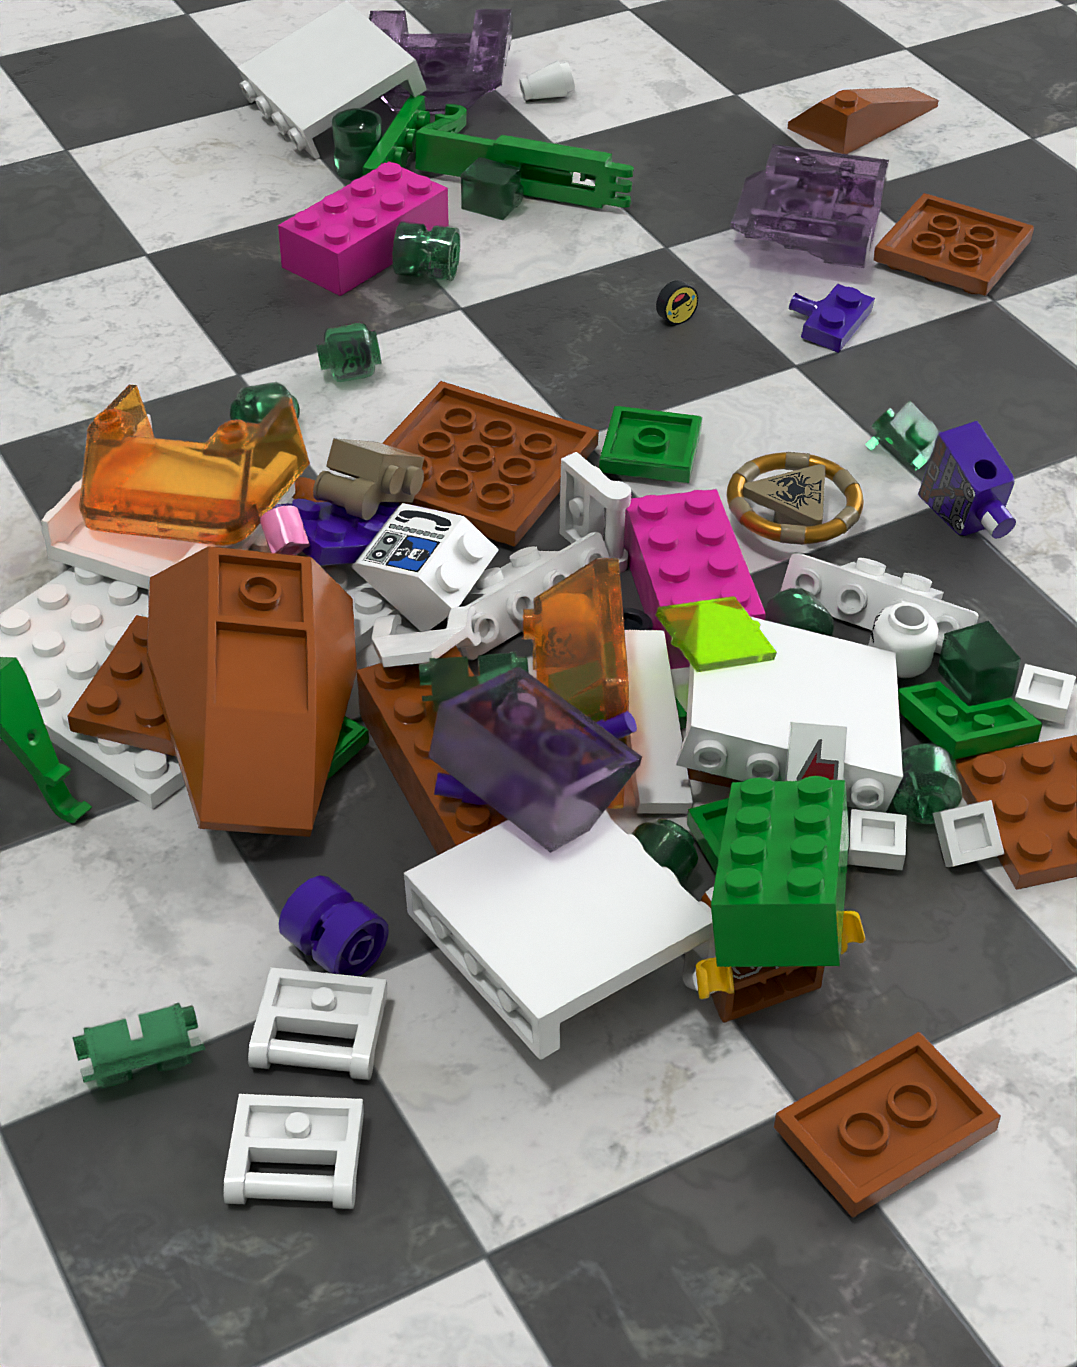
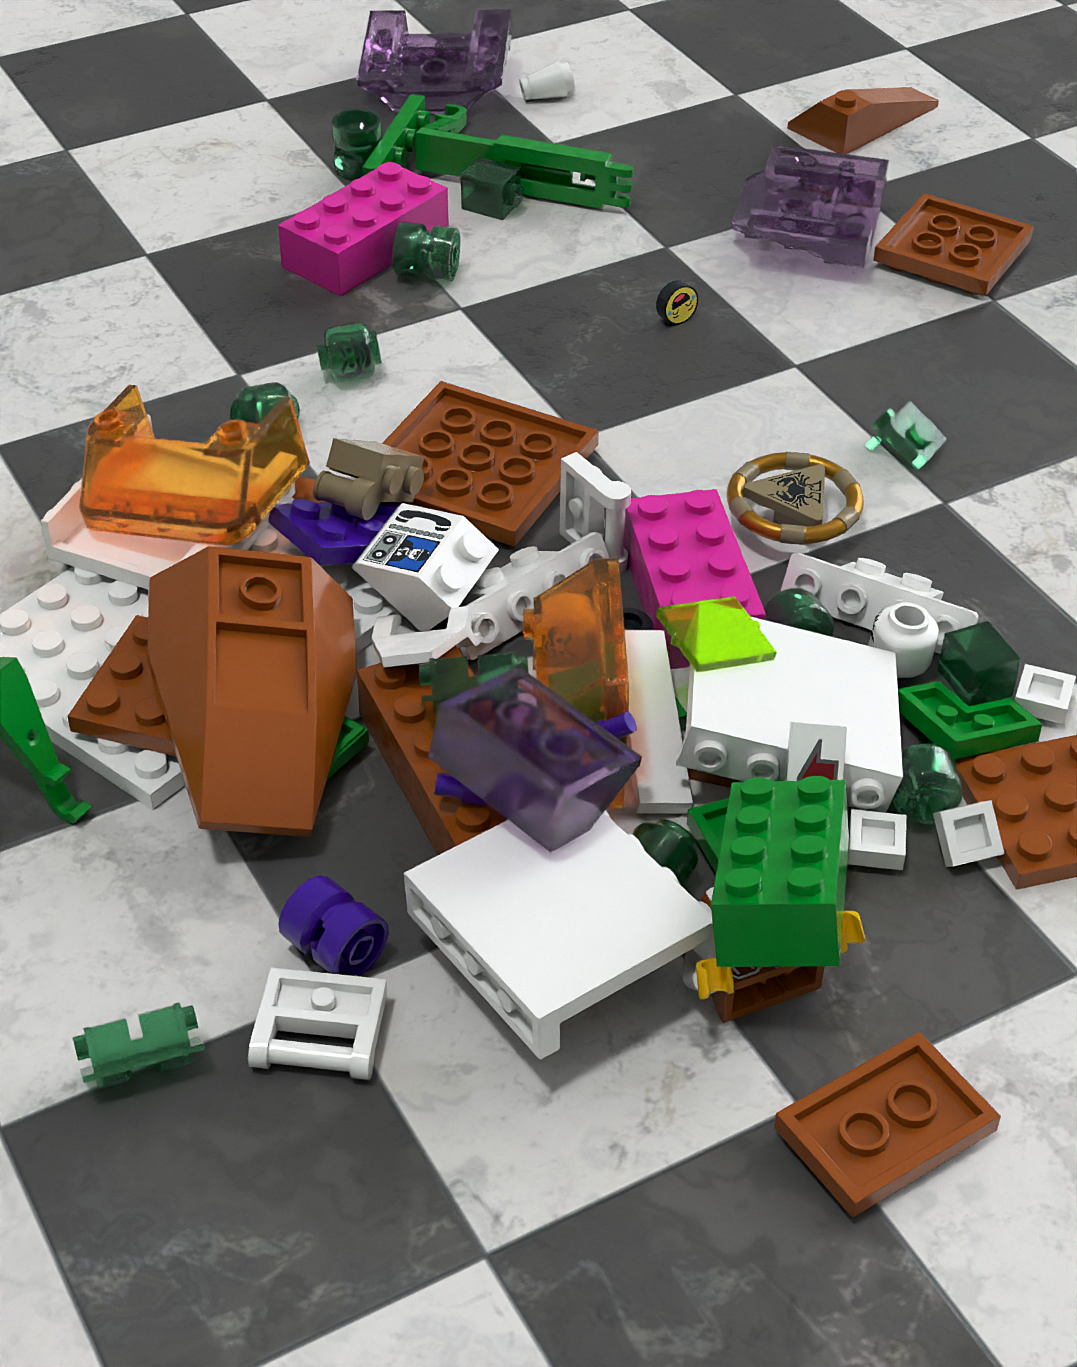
white plate [224,1094,364,1209] -> none
white panel [237,0,427,160] -> none
bright pink hose [260,506,310,556] -> none
green plate [599,406,703,483] -> none
dark purple plate [789,283,875,353] -> none
dark purple torso [918,421,1016,539] -> none

